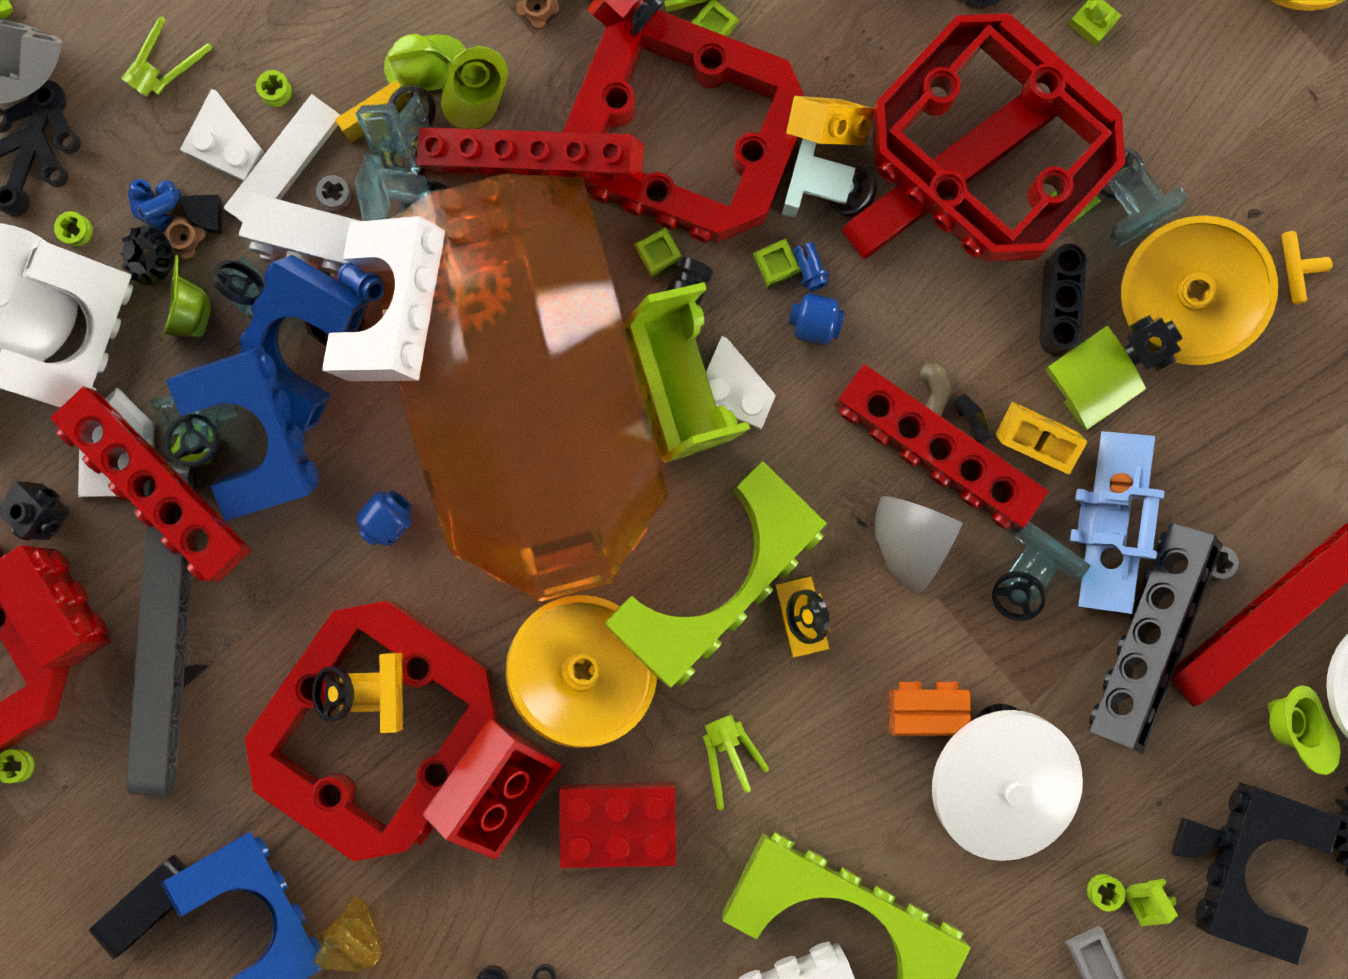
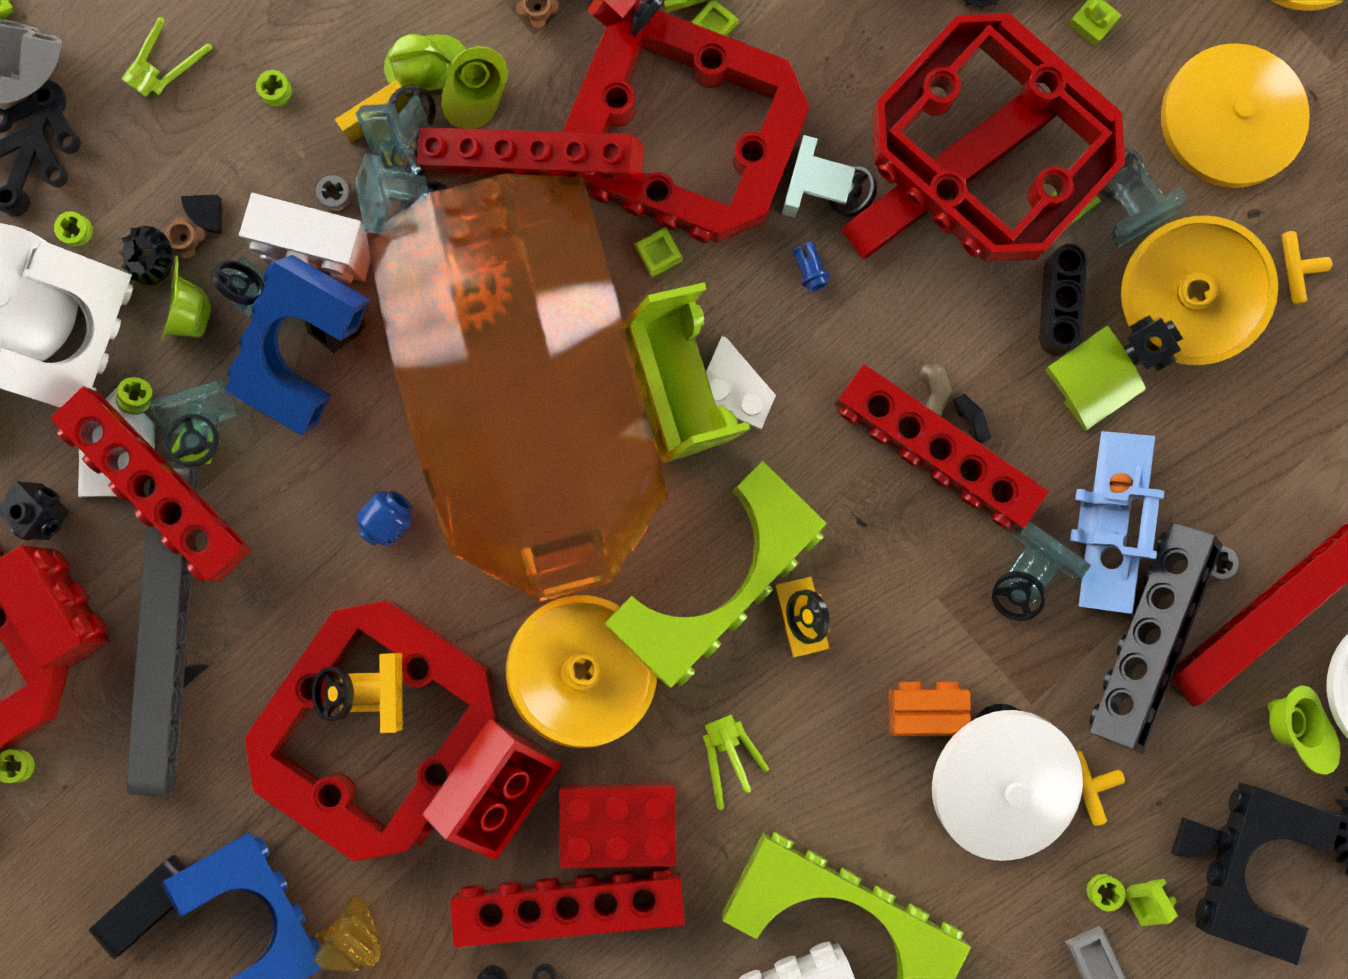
blue arm [128,179,171,232] -> none
blue arm [136,180,182,222] -> none
blue arch [166,346,319,521] -> none
white wing [180,89,265,182] -> none
white tile [223,94,341,222] -> none
white arch [322,216,445,381] -> none
blue pin [338,262,385,302] -> none
black wheel [666,257,714,305] -> none
lime tile [752,238,801,288] -> none
yellow brick [787,96,874,145] -> none
blue head [788,293,844,345] -> none
light grey brick [875,496,963,594] -> none
yellow brick [995,401,1087,475] -> none
none -> lime bush [116,377,152,415]
none -> red brick [450,867,685,947]
none -> yellow piece [1076,750,1125,826]
none -> yellow dish [1161,44,1310,188]

